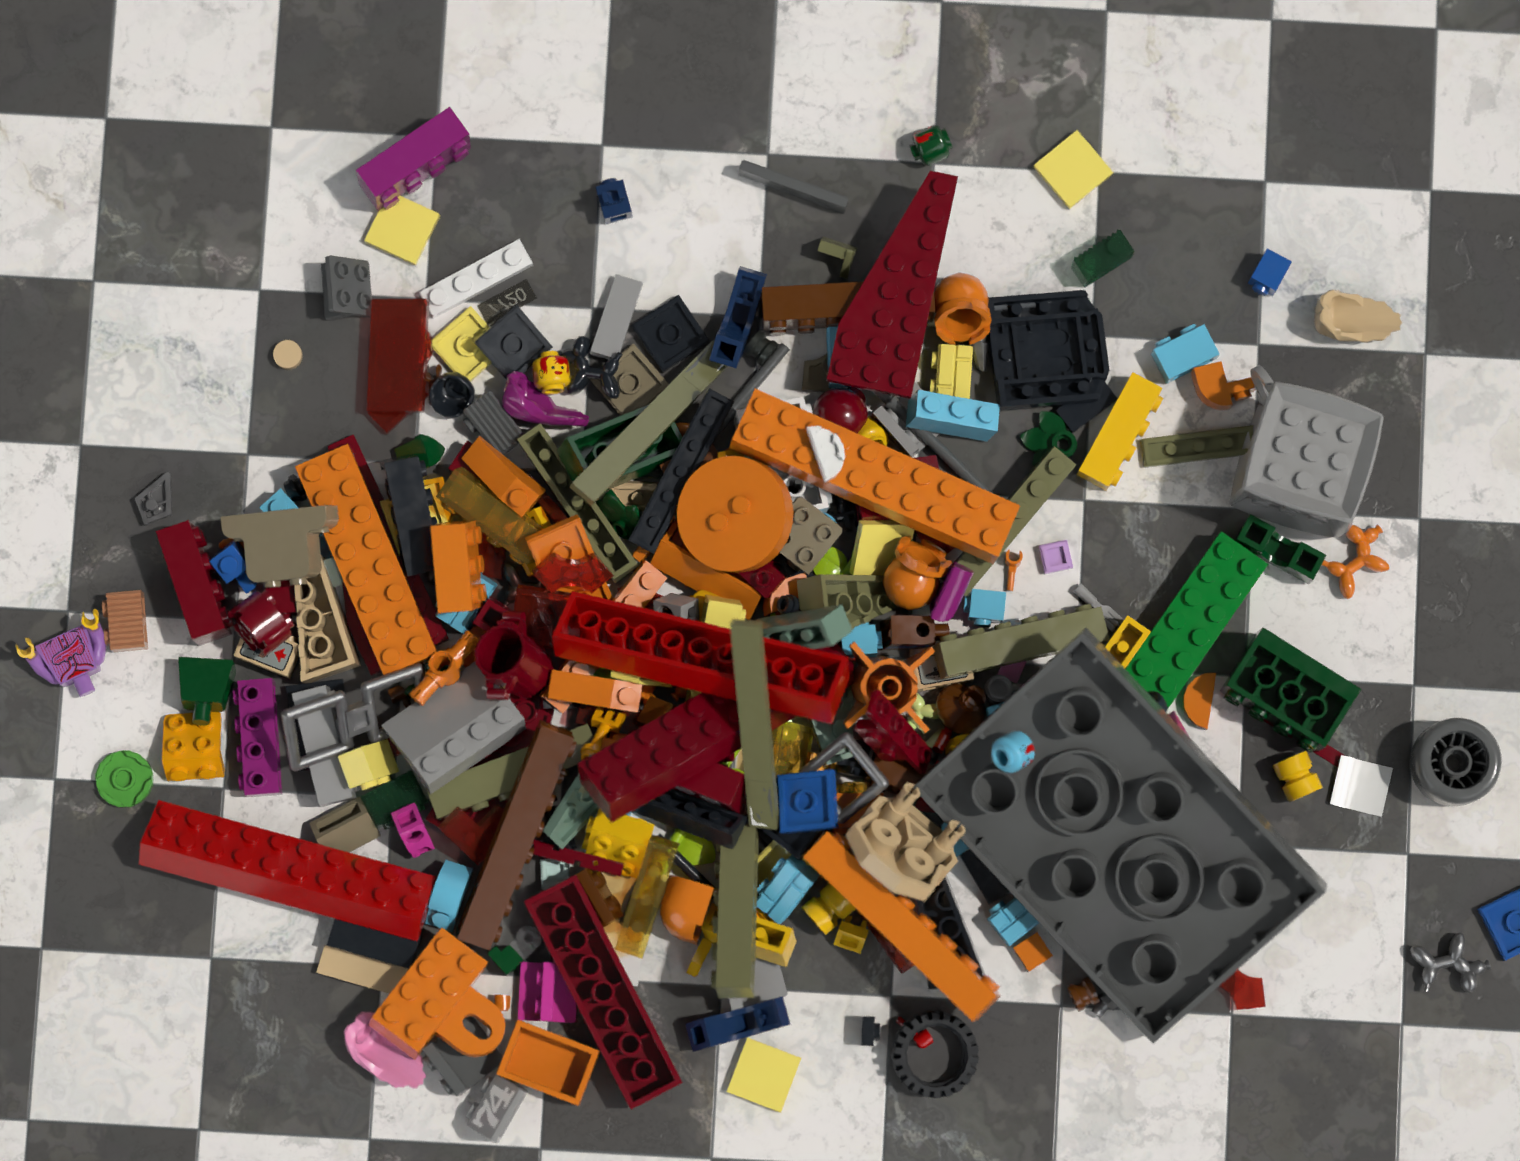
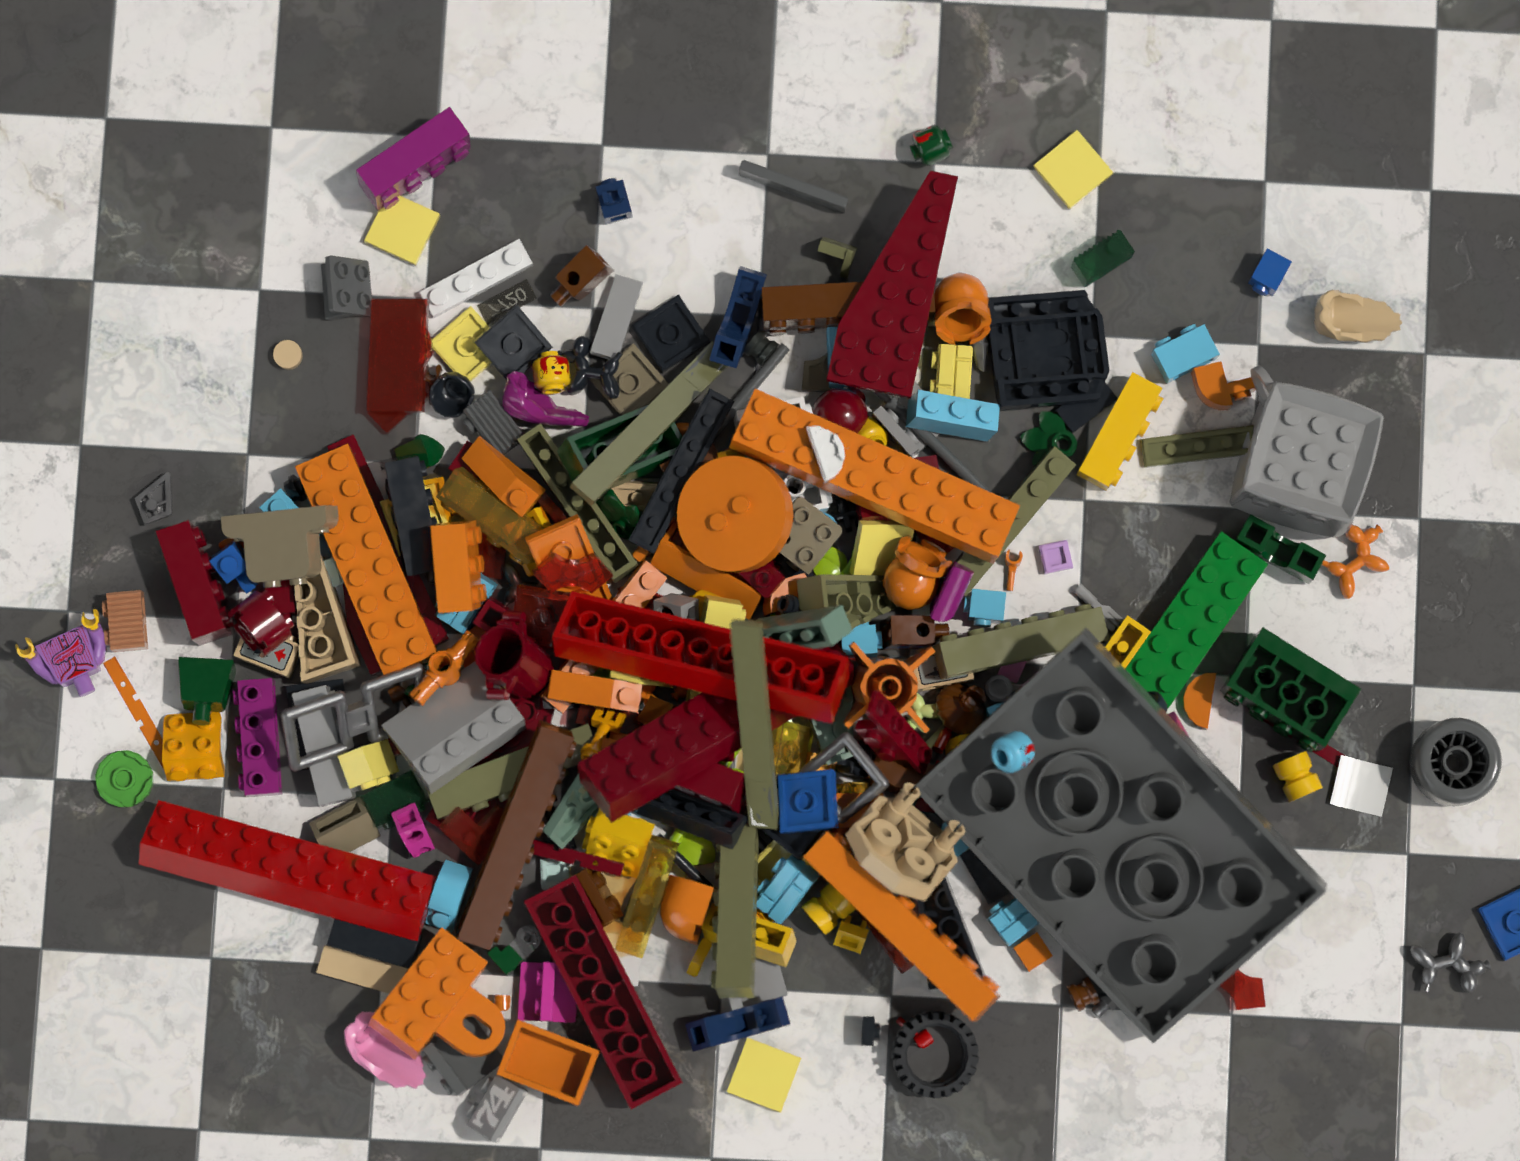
none -> orange piece [103,656,164,770]
none -> reddish brown torso [550,245,614,307]

